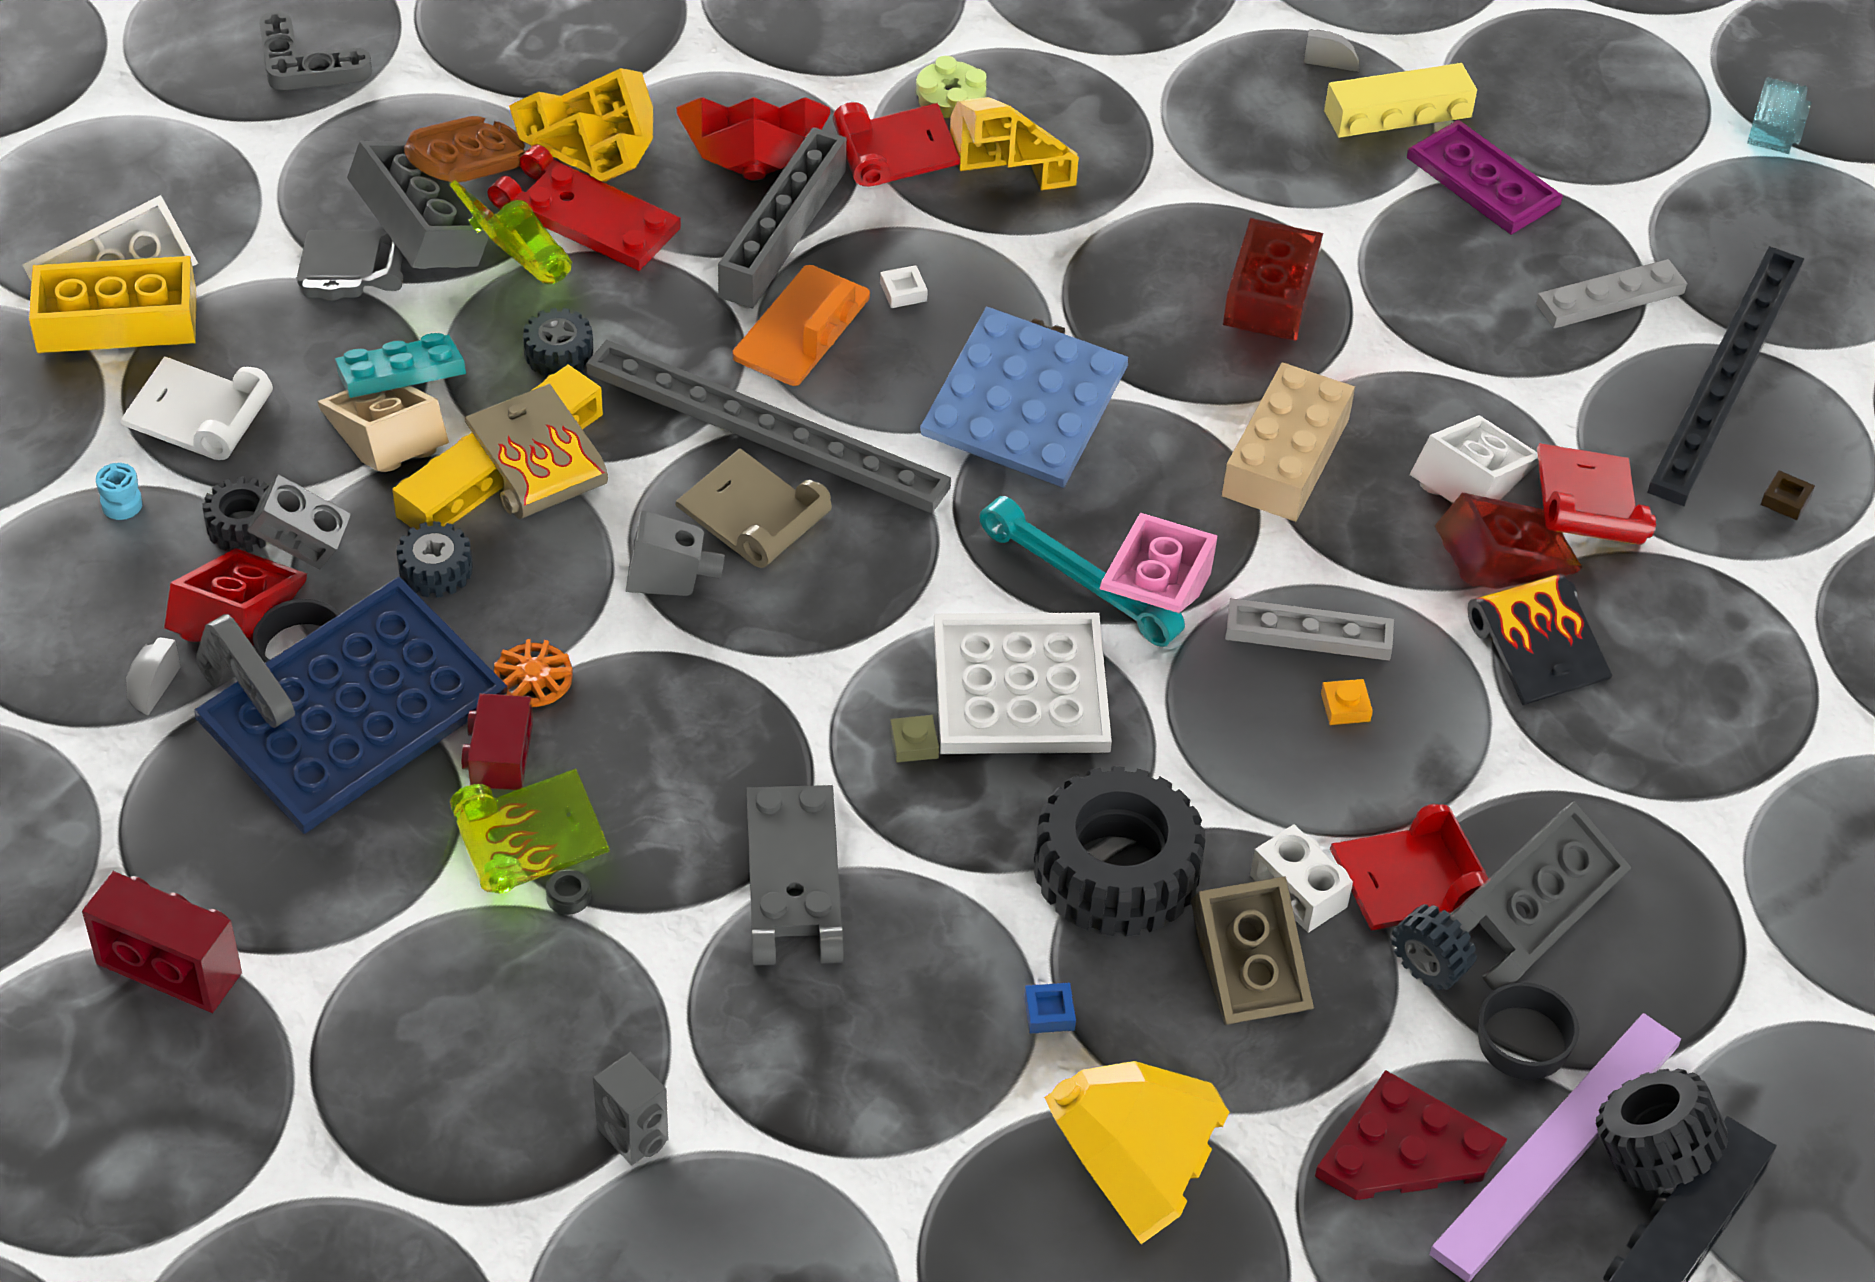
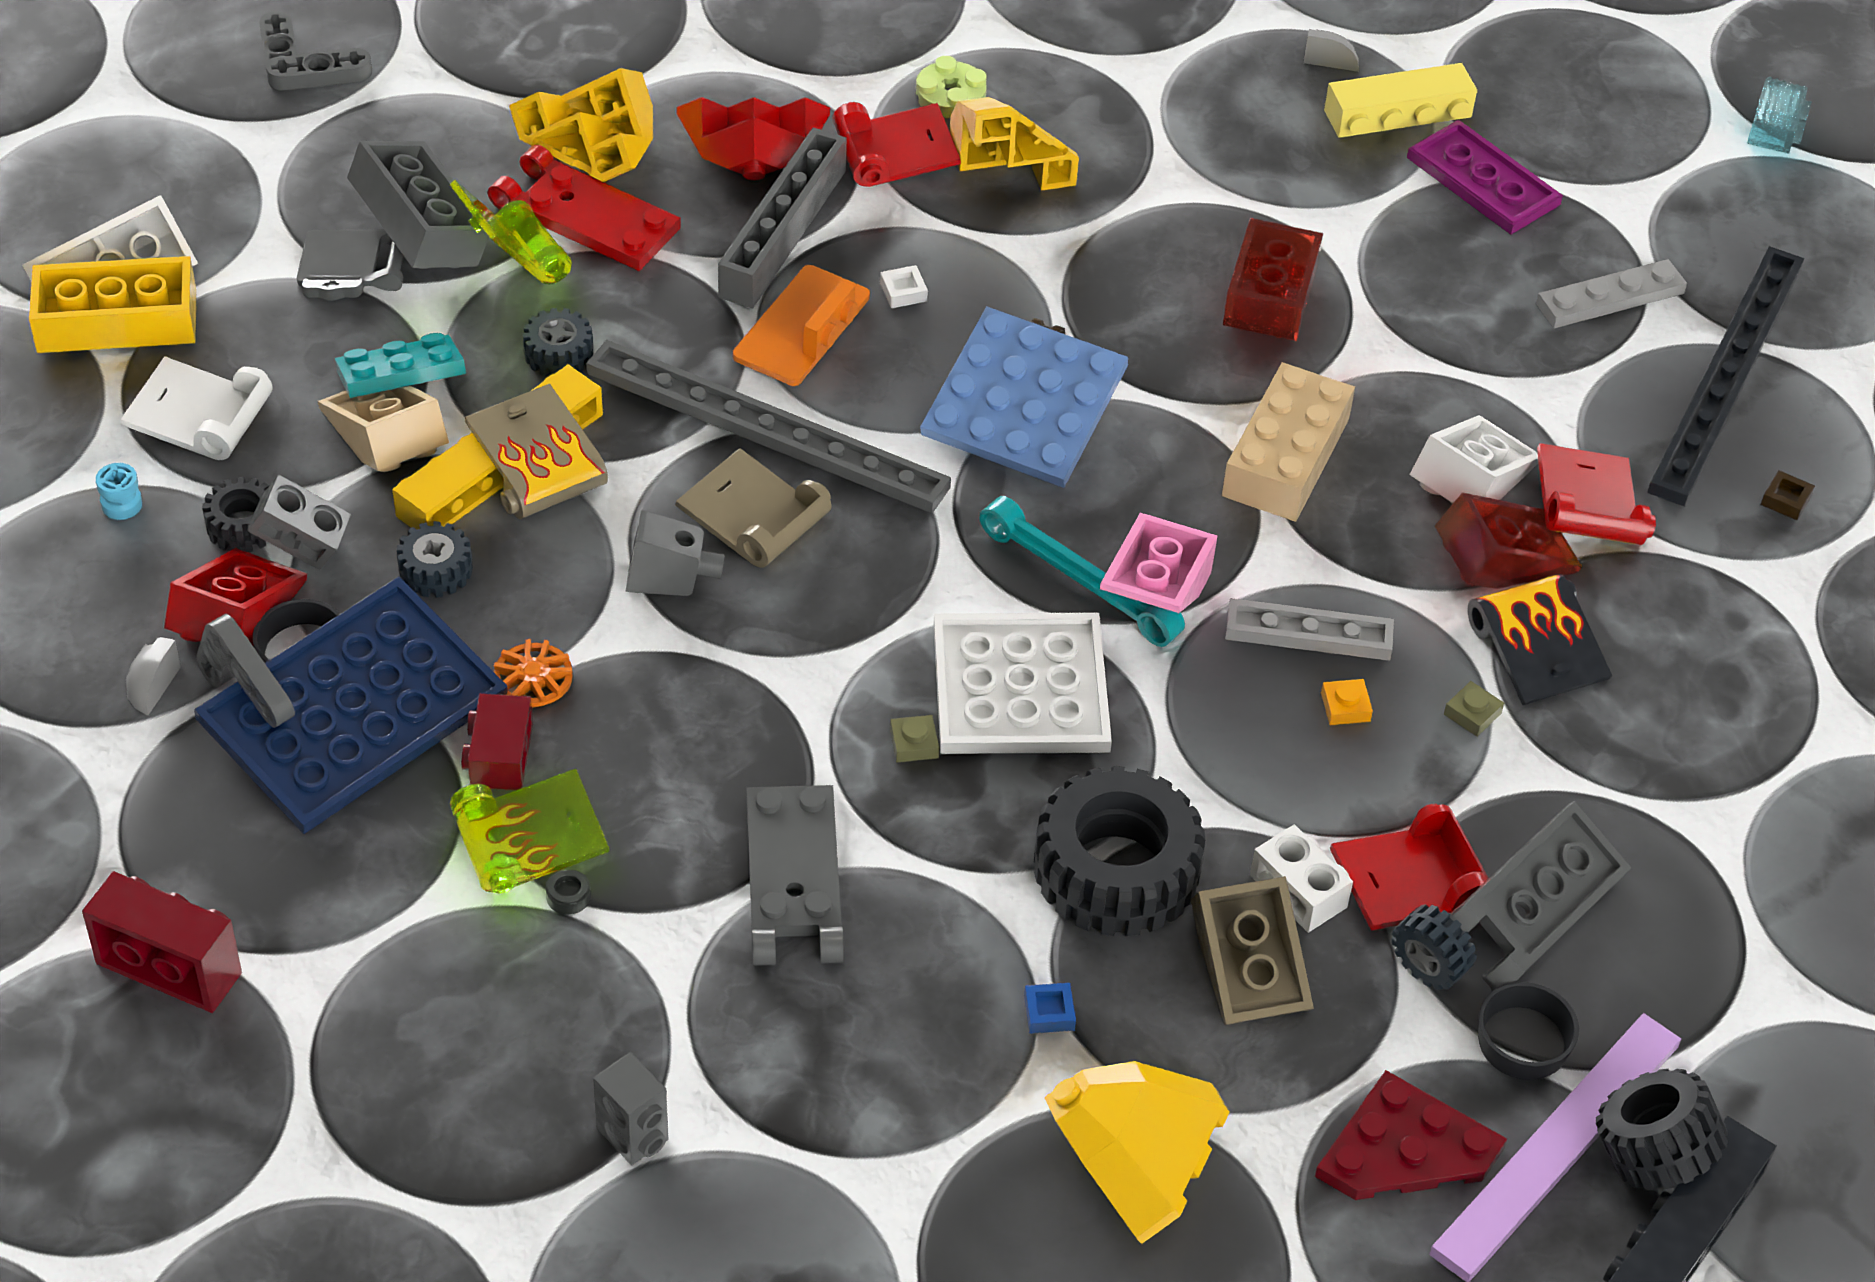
dark orange tile [404,116,526,182] -> none
none -> olive plate [1444,681,1504,737]

